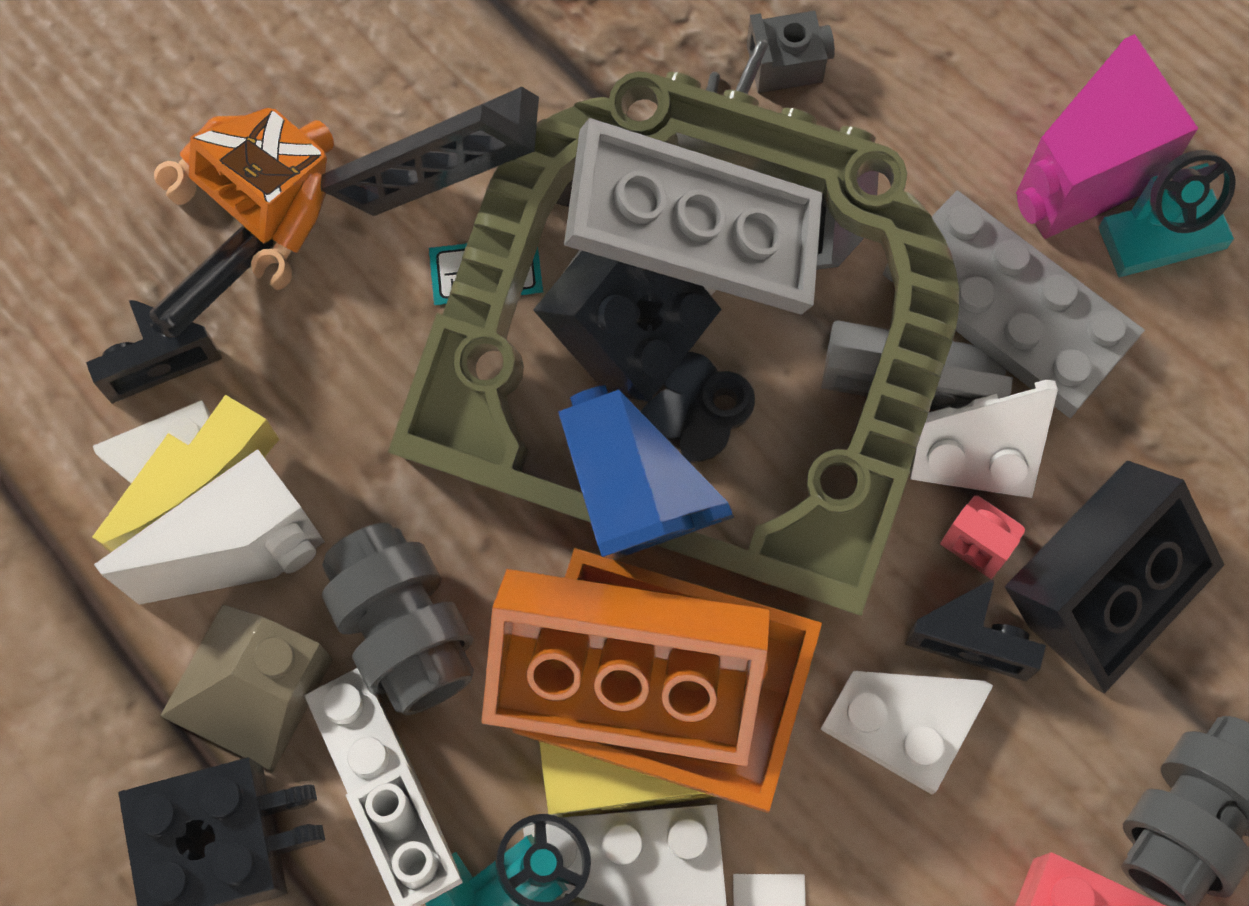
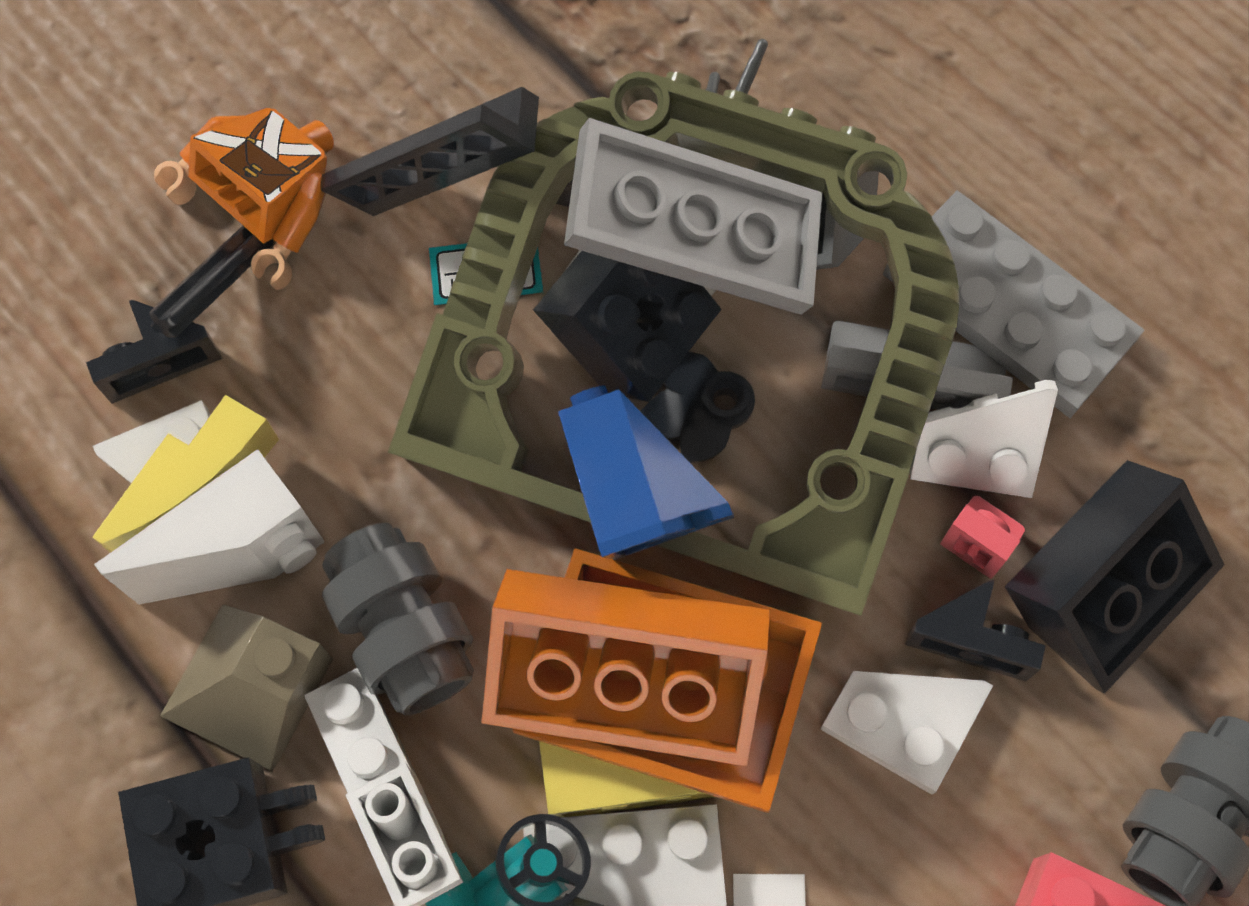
dark grey brick [747,10,835,93] -> none
dark pink slope [1016,34,1198,239] -> none
teal piece [1098,150,1236,278] -> none

